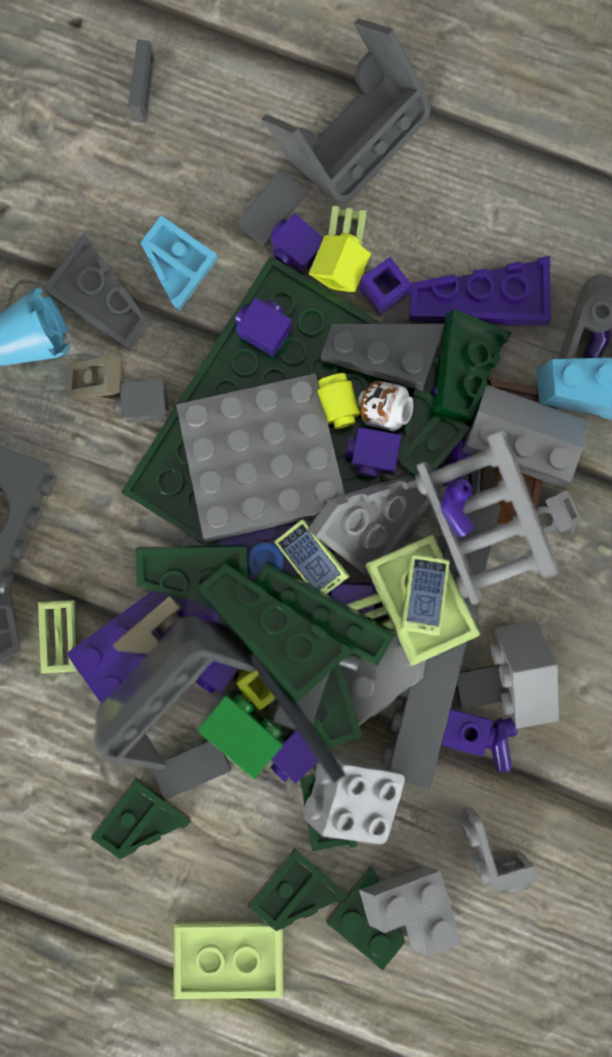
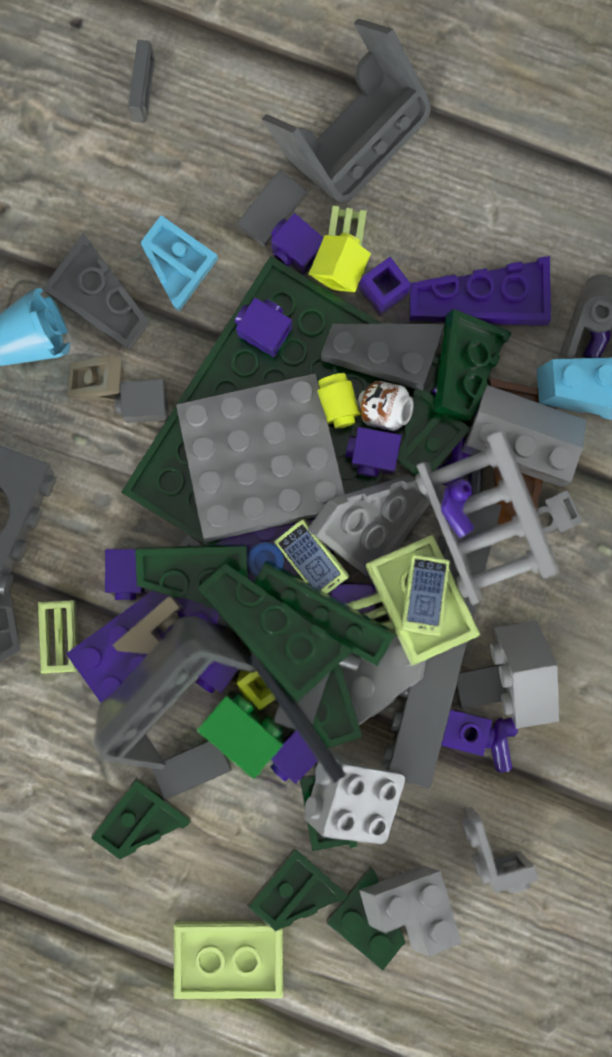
none -> dark purple brick [105,549,146,600]

